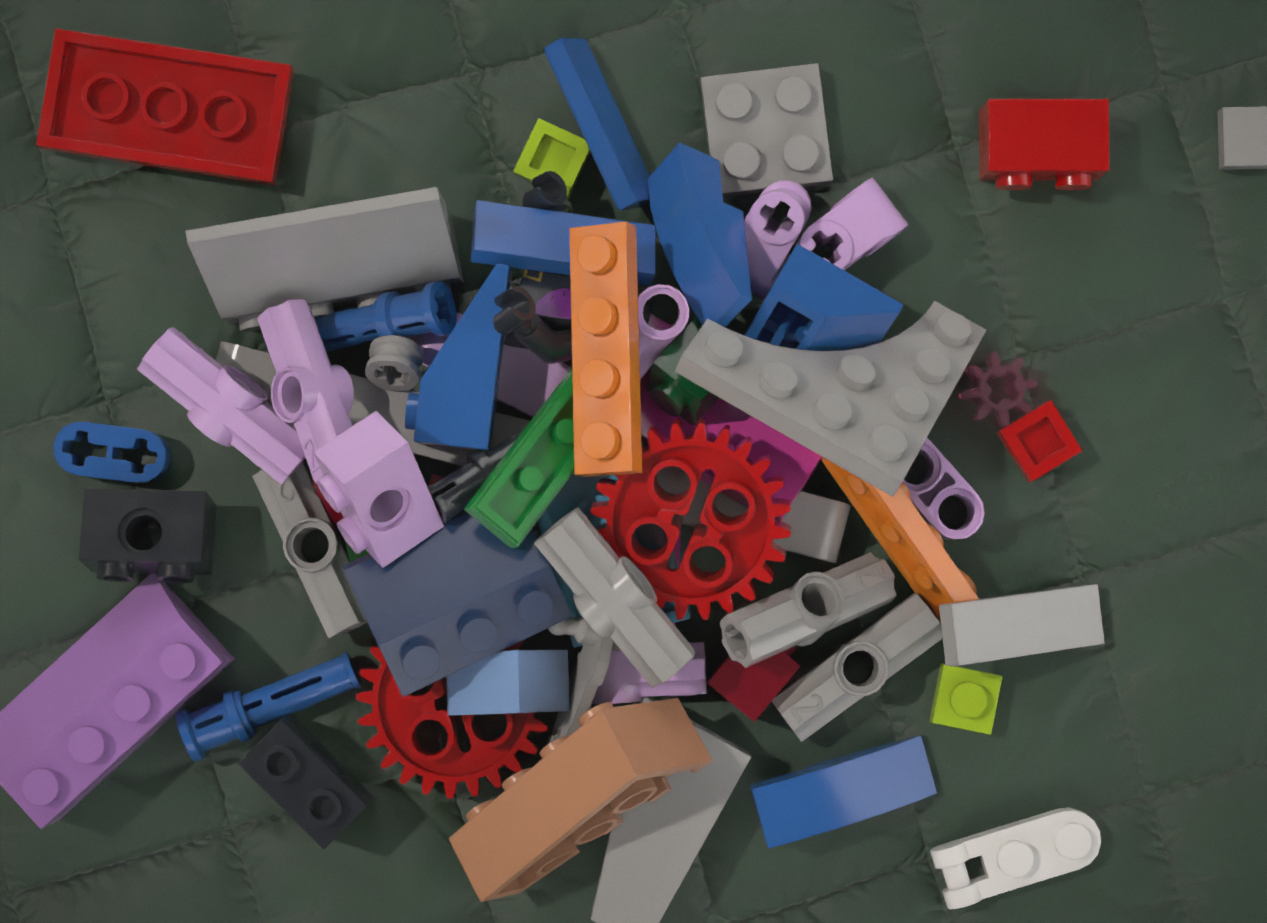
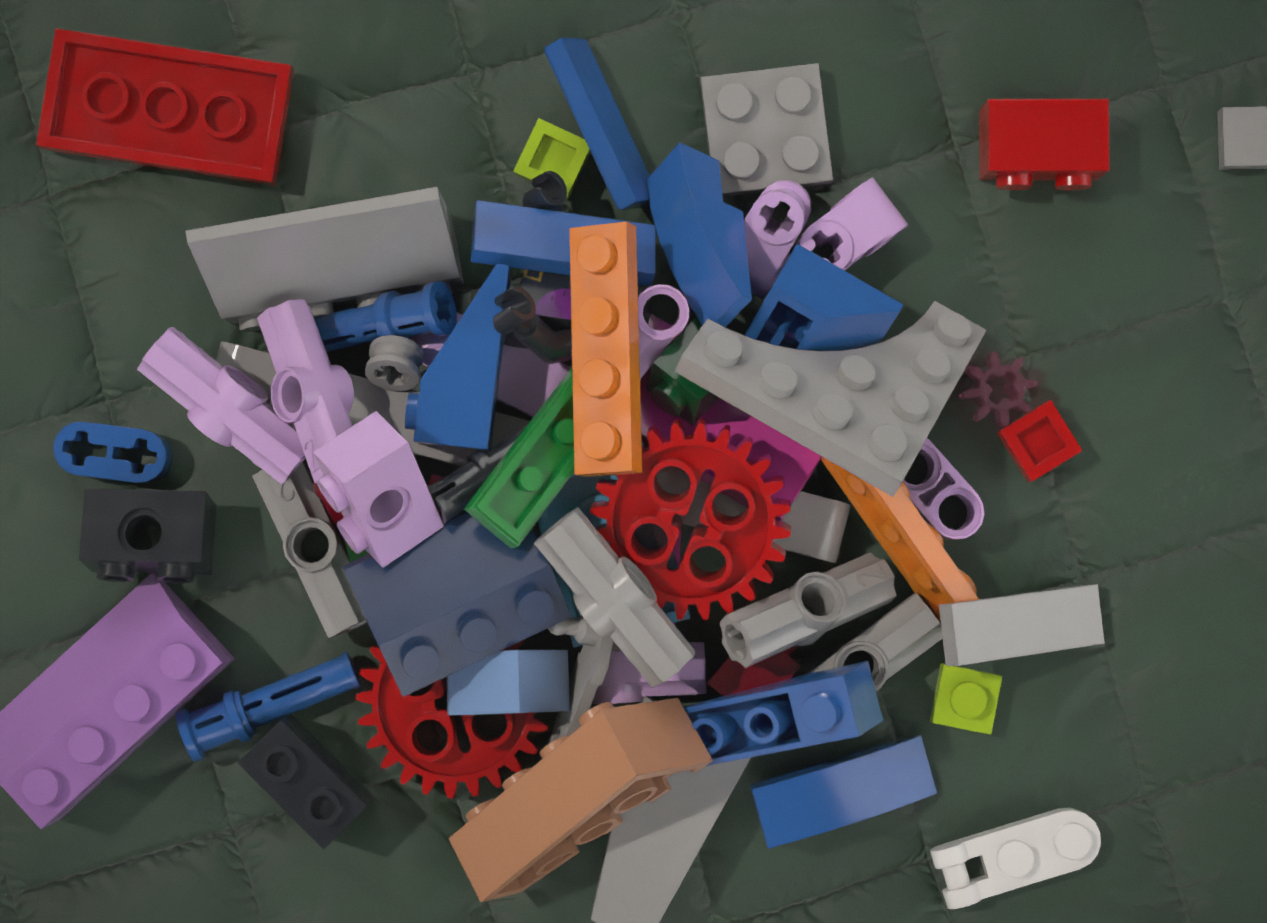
none -> blue slope [683,661,883,766]

